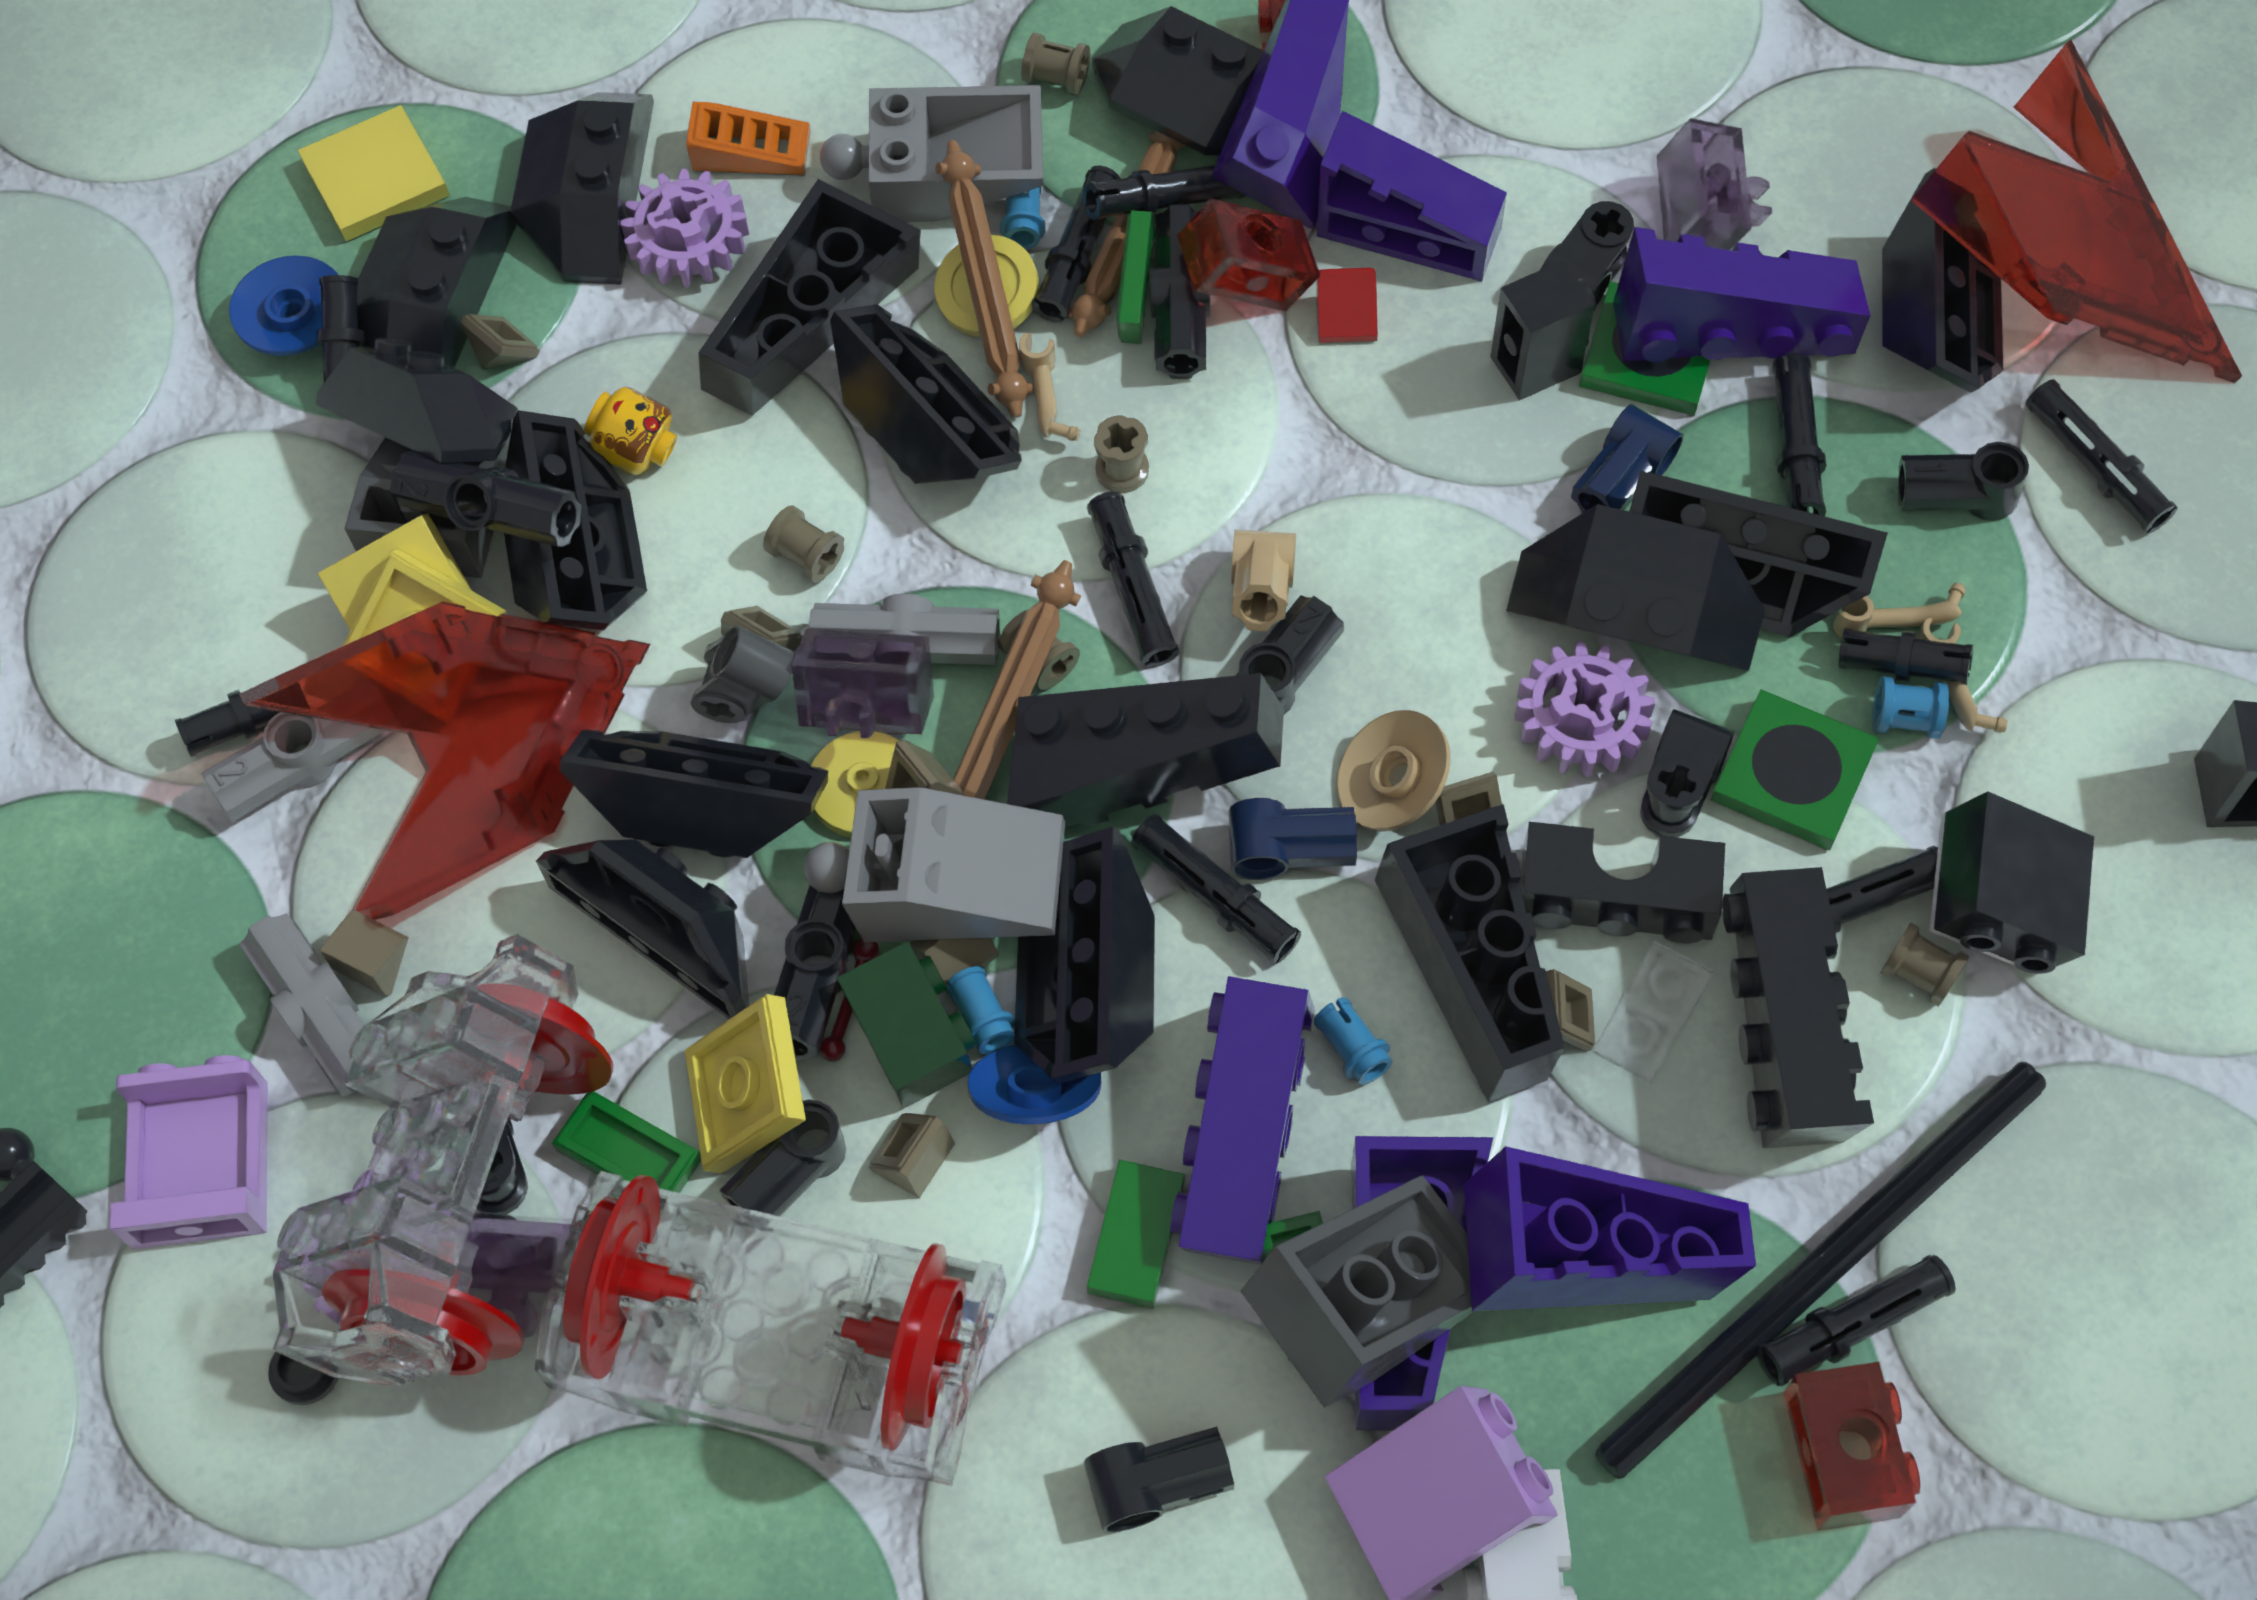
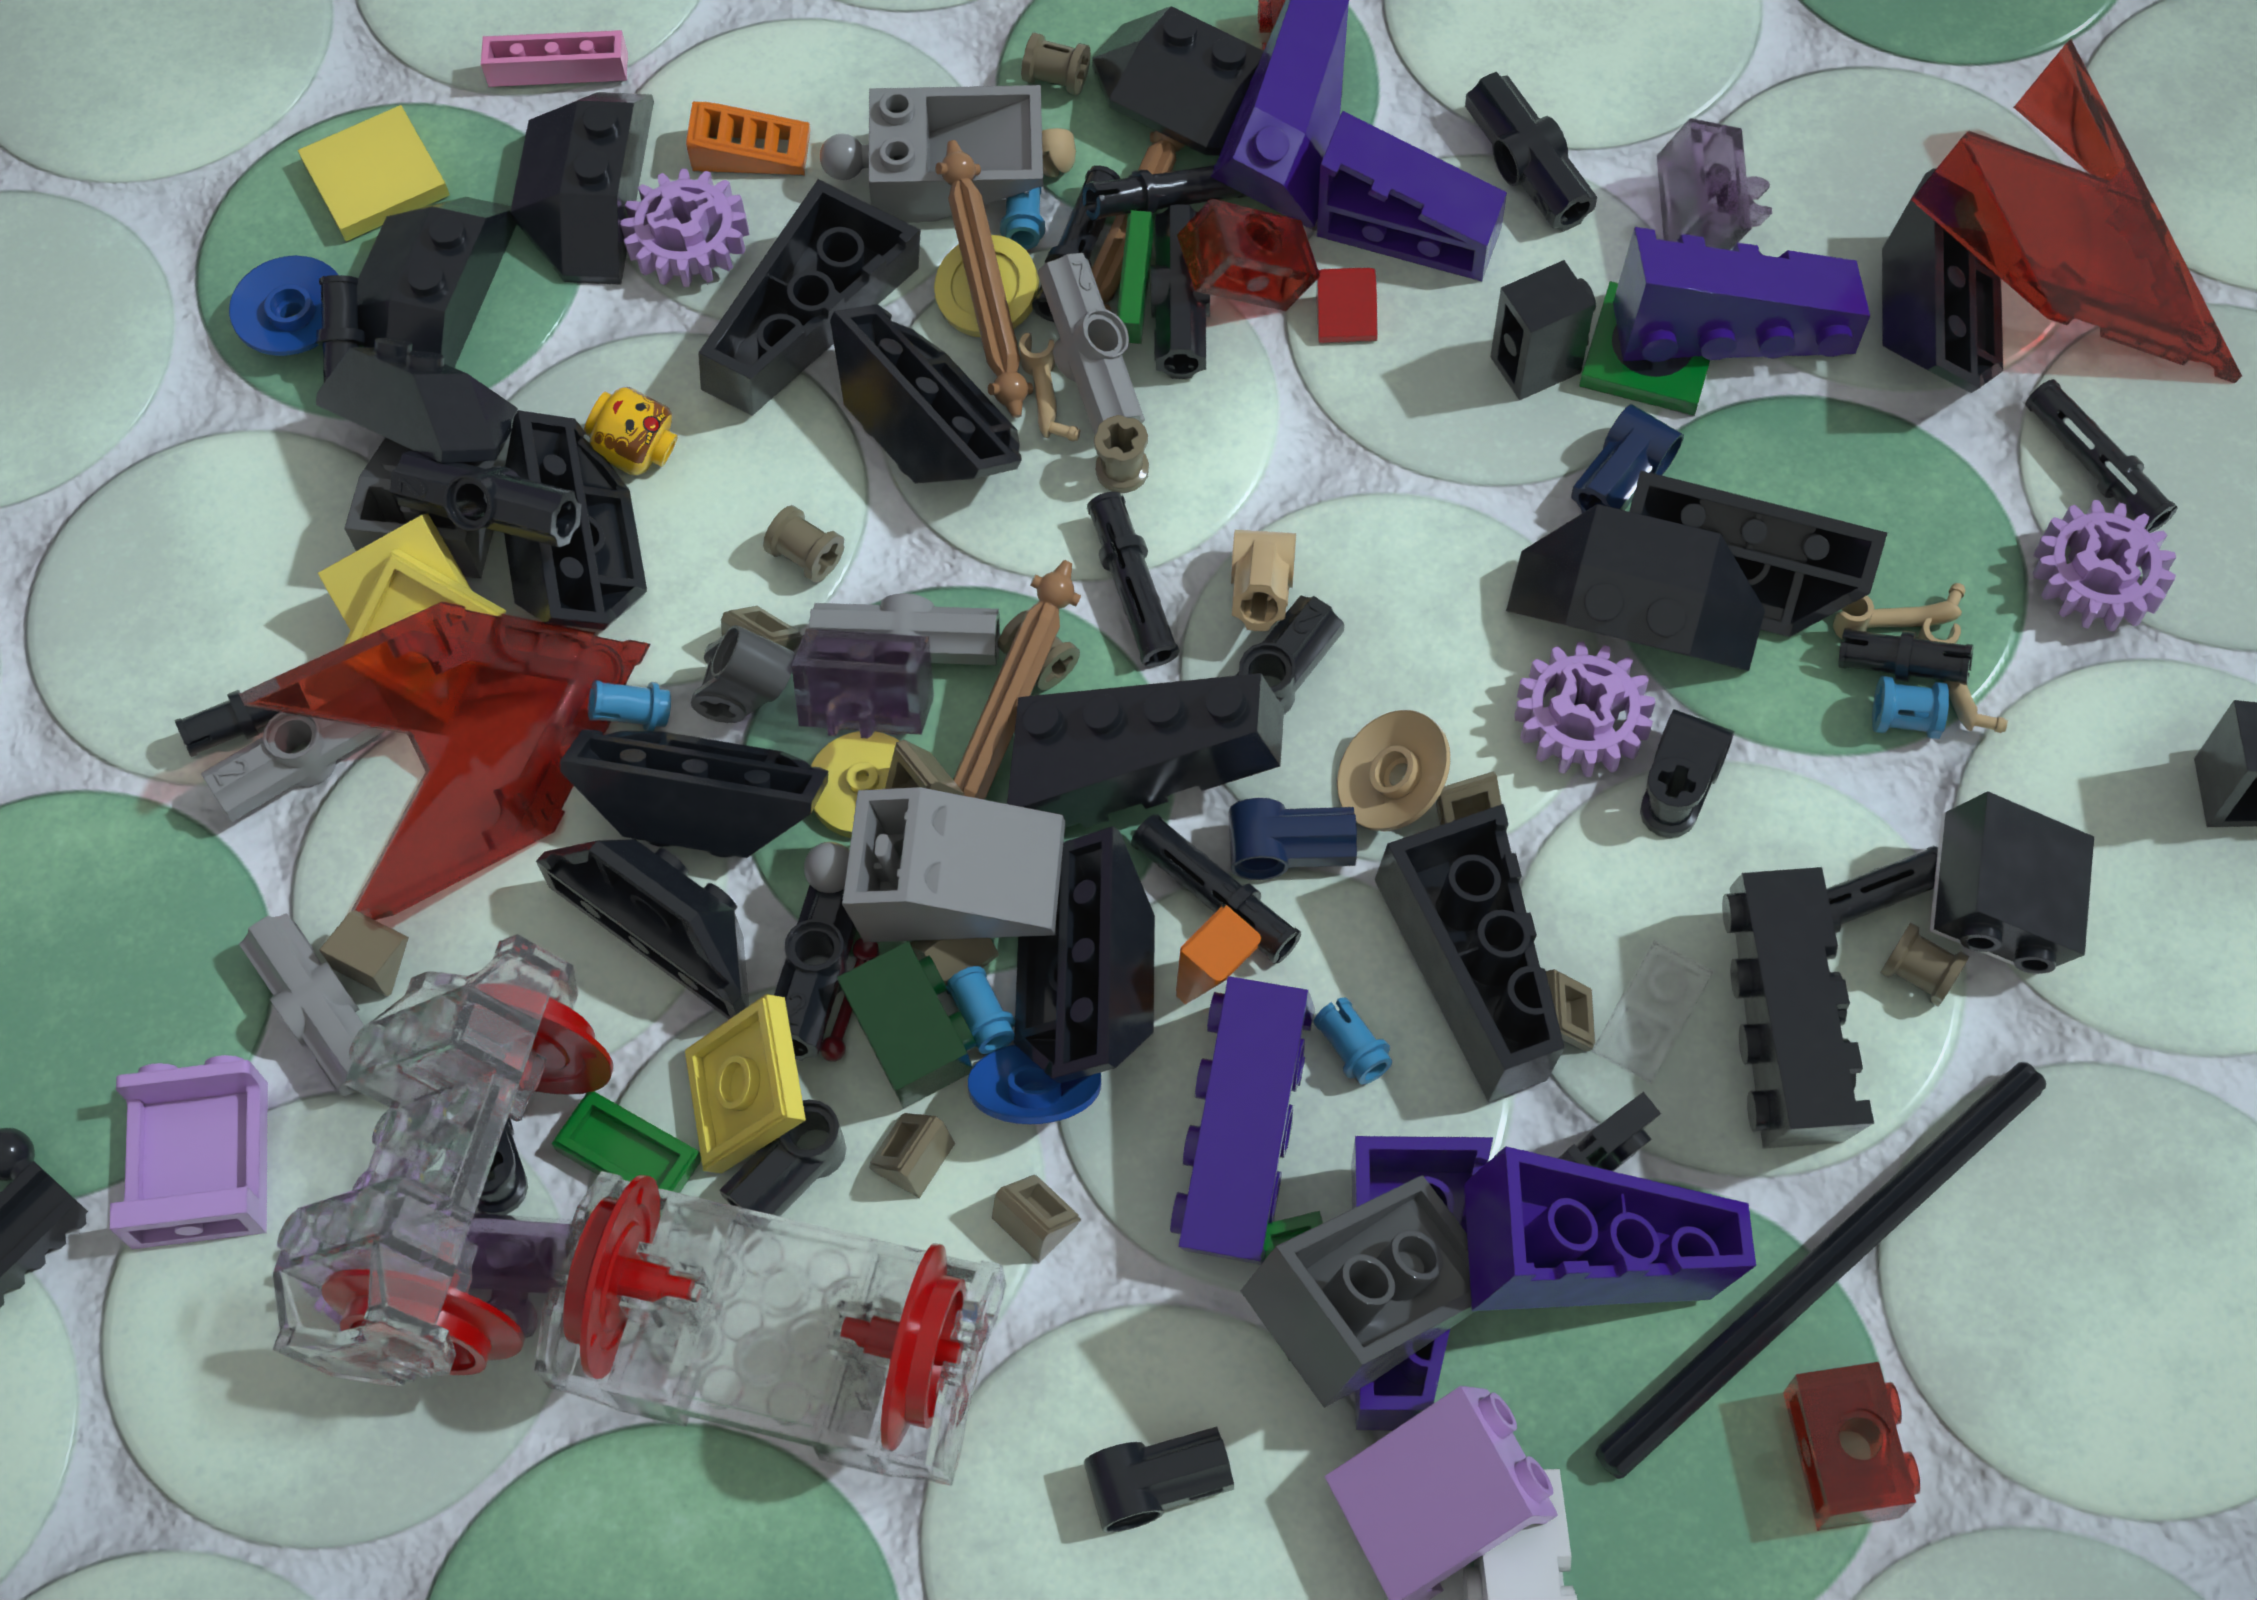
black plate [268,1335,340,1405] -> none
dark tan slope [460,314,540,369] -> none
green tile [1087,1159,1185,1309] -> none
black arch [1520,821,1725,944] -> none
black piece [1540,201,1634,307] -> none
green tile [1710,689,1880,851] -> none
black pin [1757,1254,1956,1387] -> none
black pin [1772,353,1827,516] -> none
black piece [1897,442,2029,521] -> none
none -> bright pink piece [481,30,628,87]
none -> dark azure pin [588,680,671,731]
none -> dark tan slope [992,1175,1081,1263]
none -> light grey piece [1037,253,1145,434]
none -> tan hinge [1042,128,1076,178]
none -> orange slope [1176,905,1261,1005]
none -> black piece [1465,72,1597,231]
none -> black plate [1558,1091,1661,1171]
none -> lavender gear [2033,500,2176,631]

